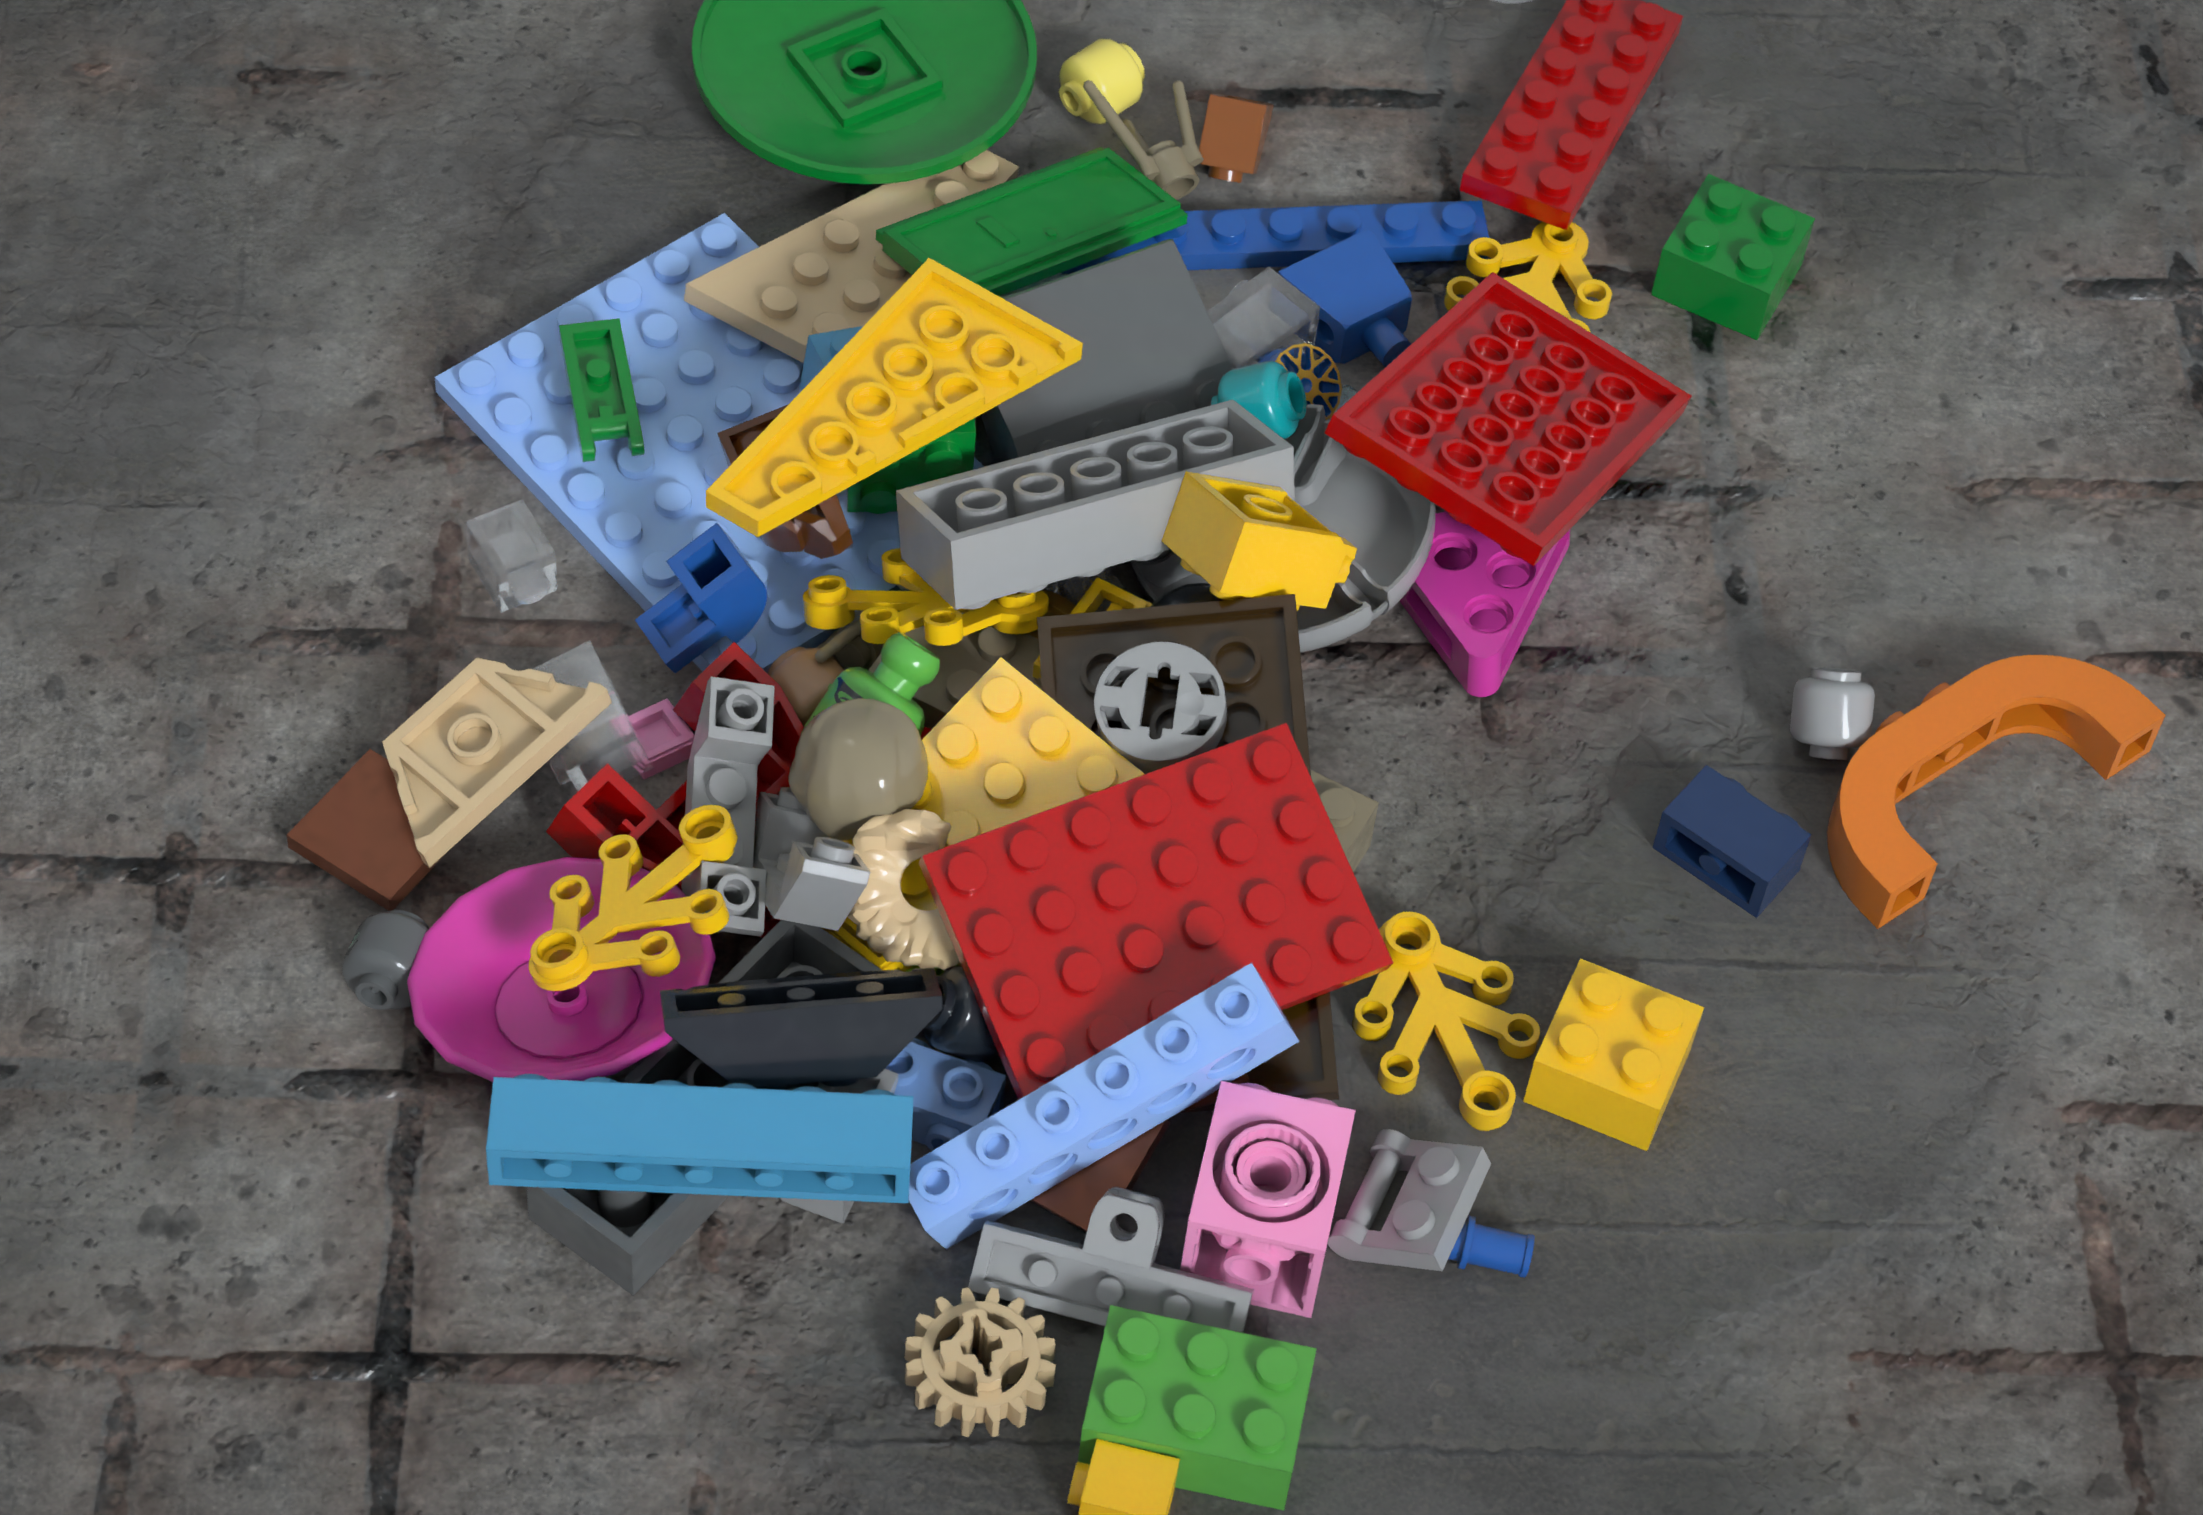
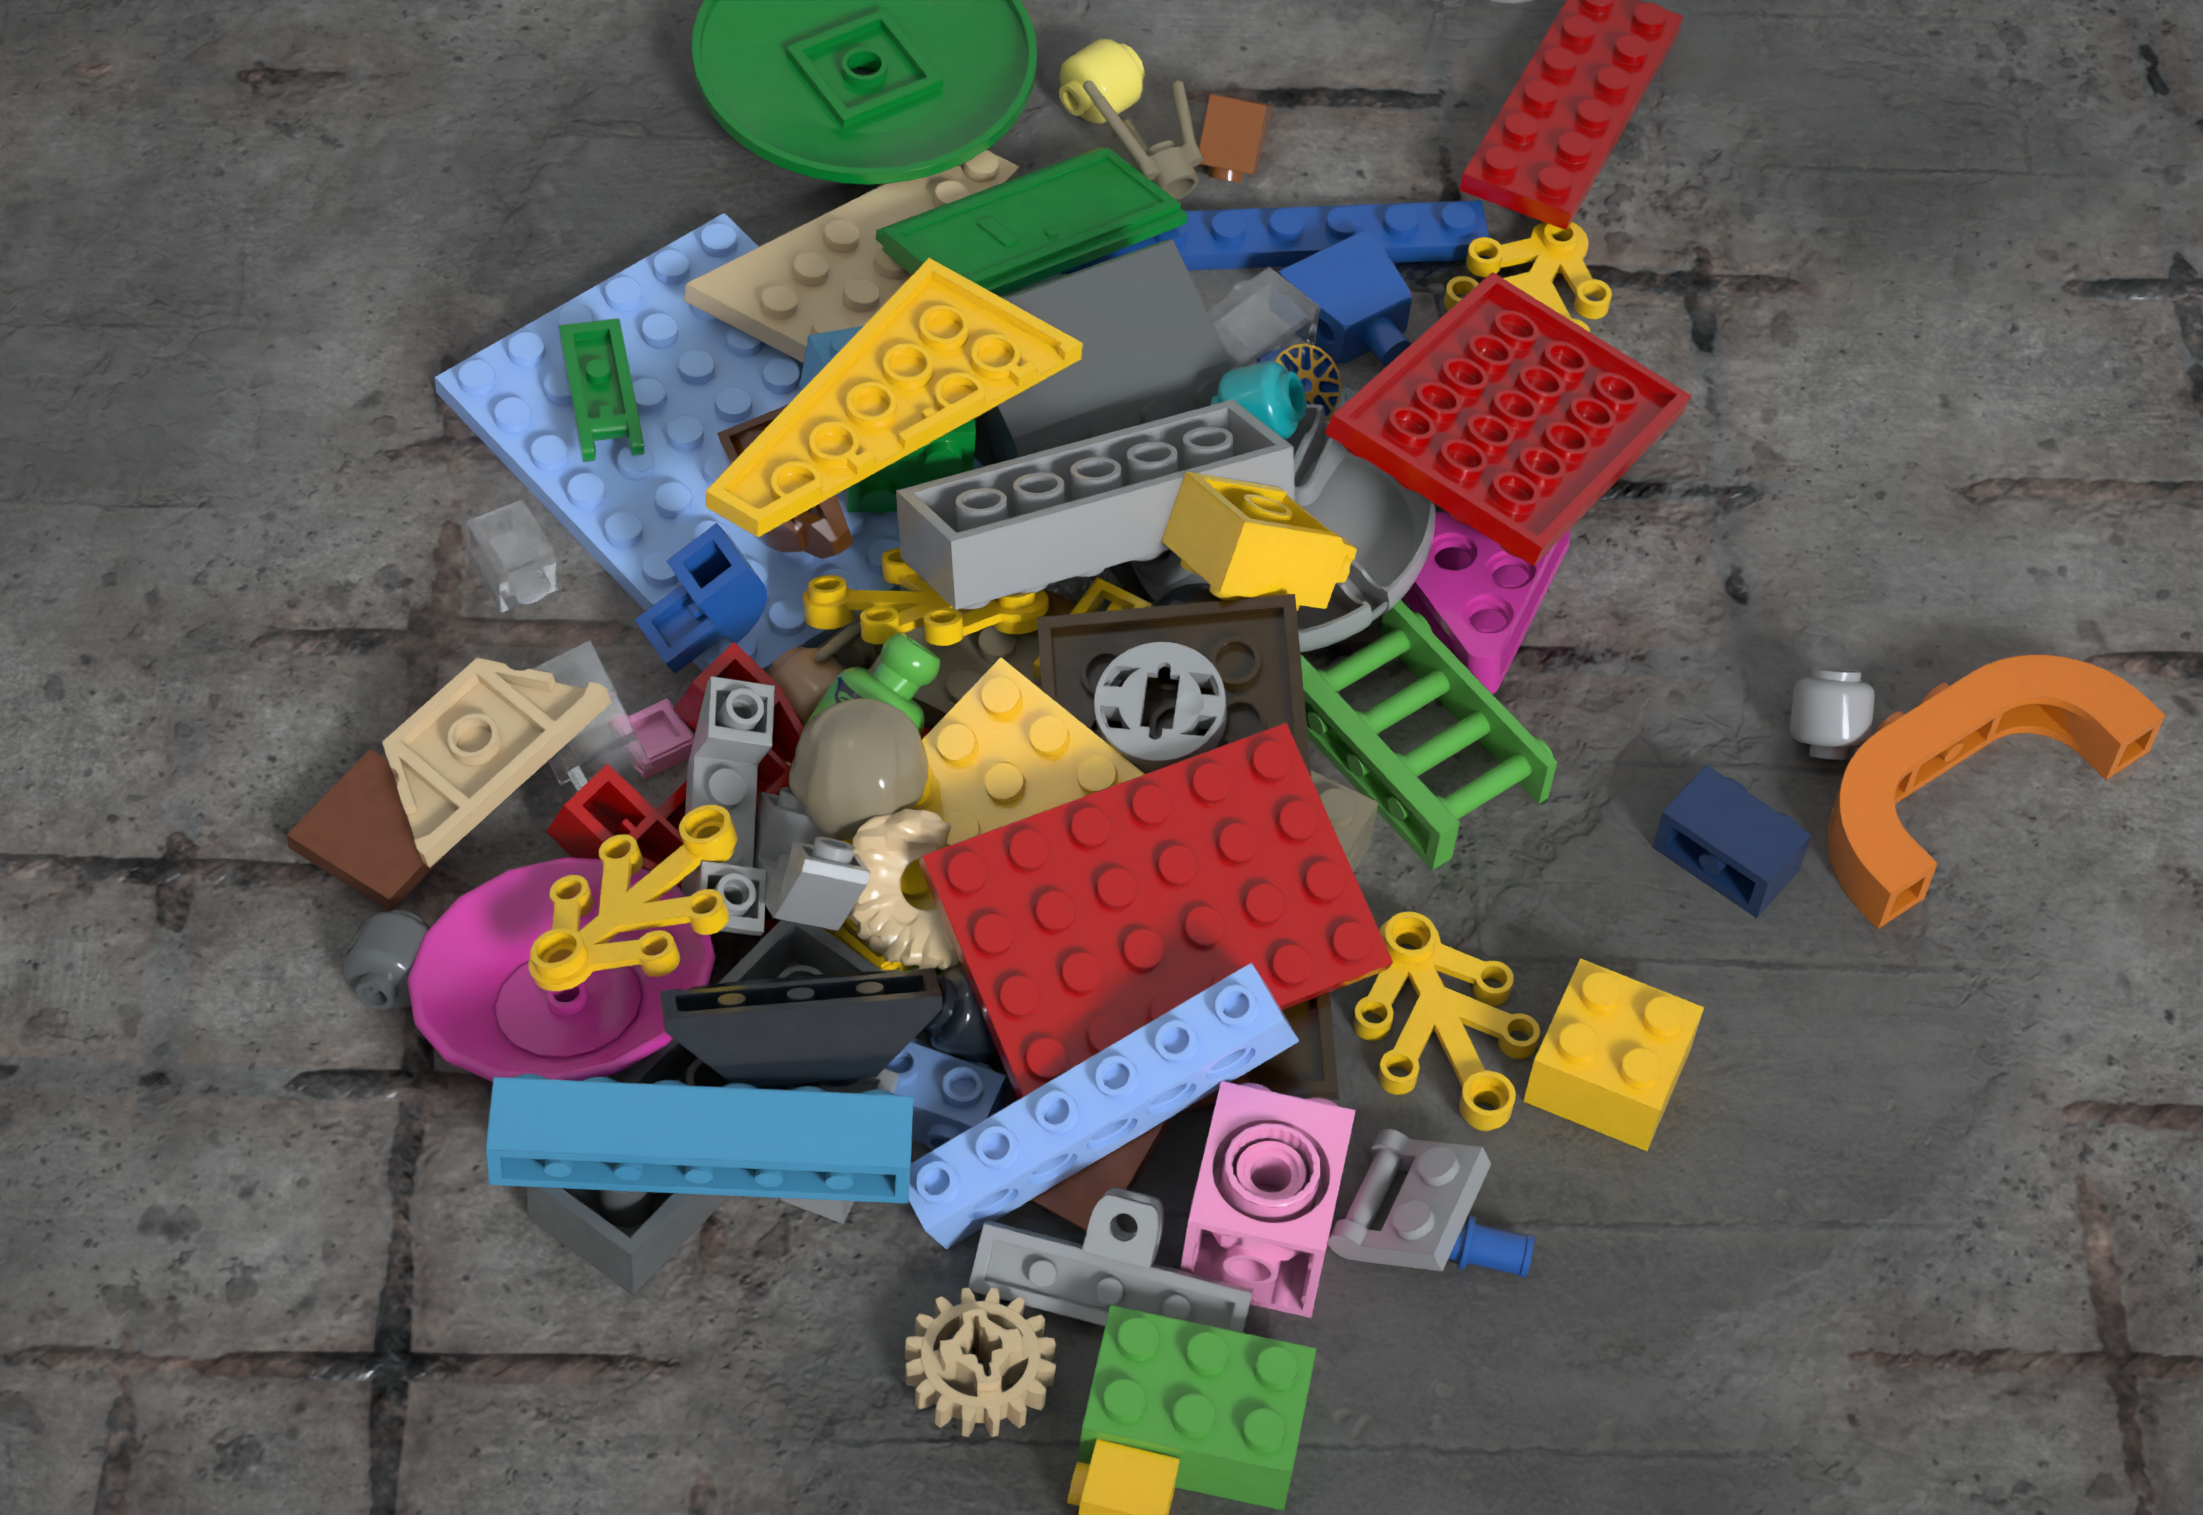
green brick [1651,174,1815,341] -> none
none -> bright green fence [1301,600,1557,871]

